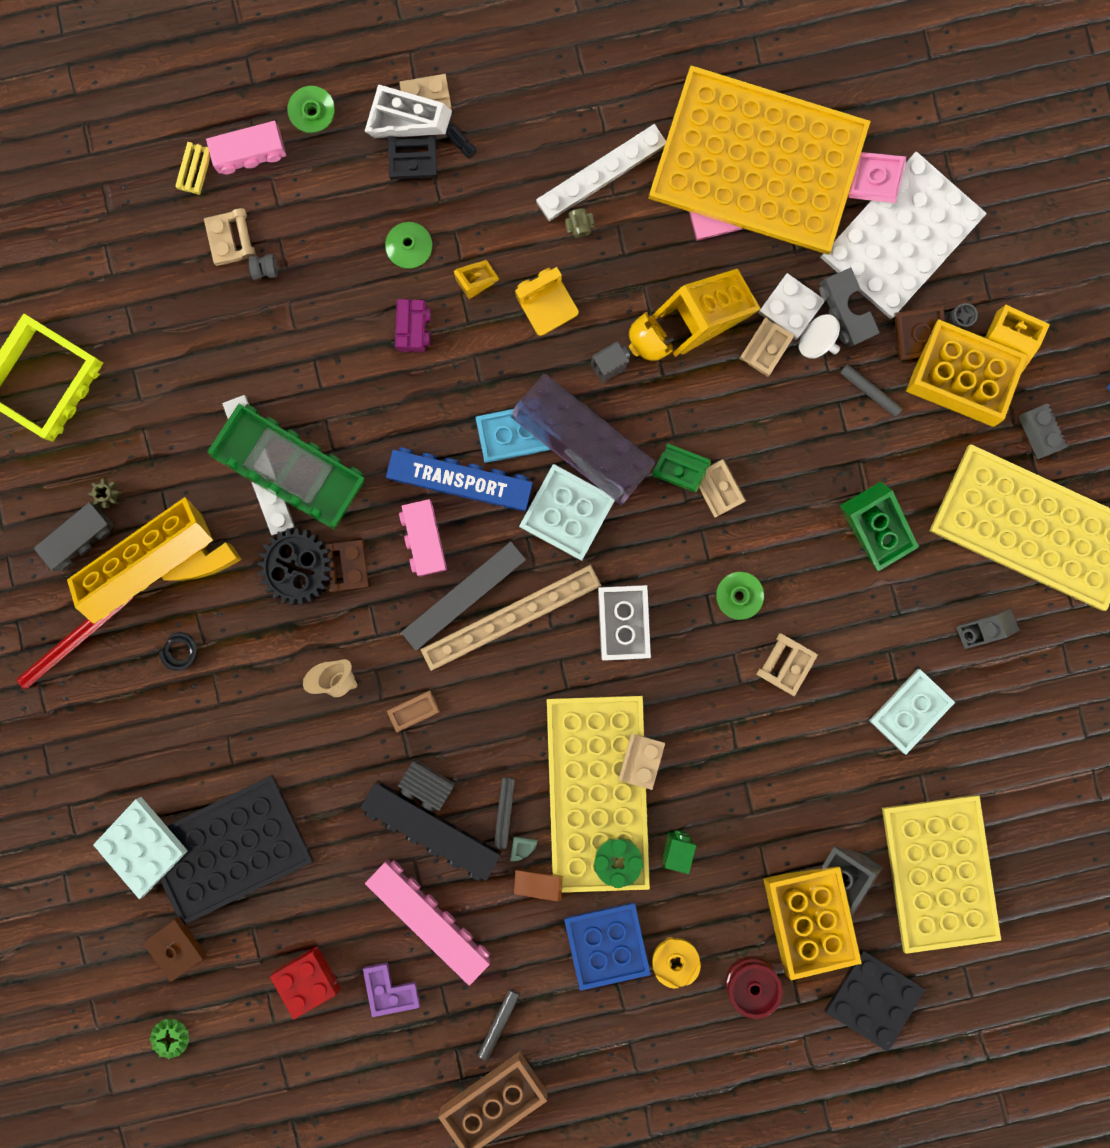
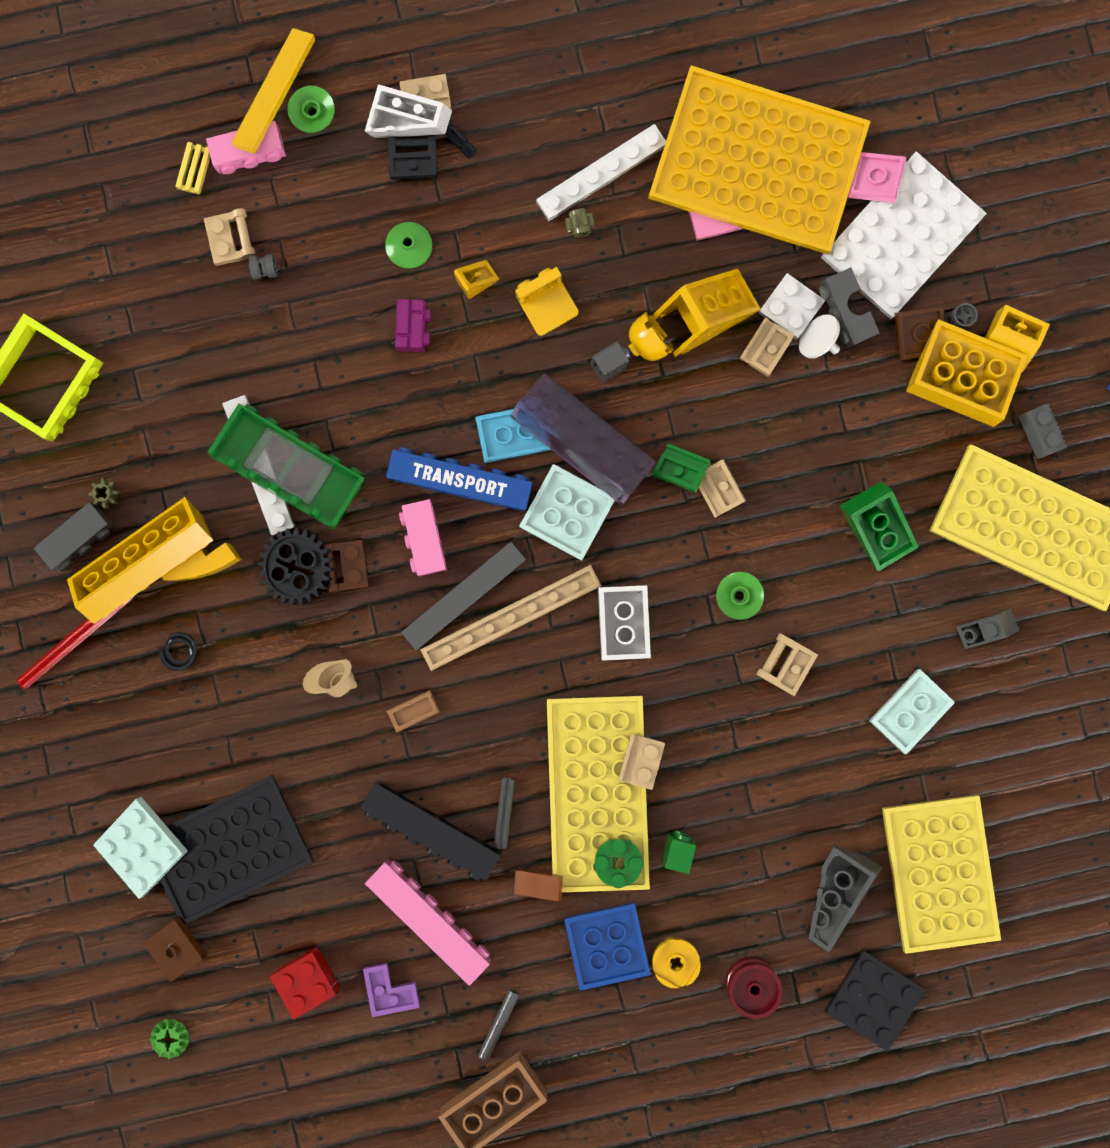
dark grey brick [398,760,455,812] -> none
sand green tile [510,836,538,861] -> none
yellow slope [763,866,862,980] -> none
dark grey piece [840,364,903,417] -> none
none -> yellow tile [231,28,315,154]

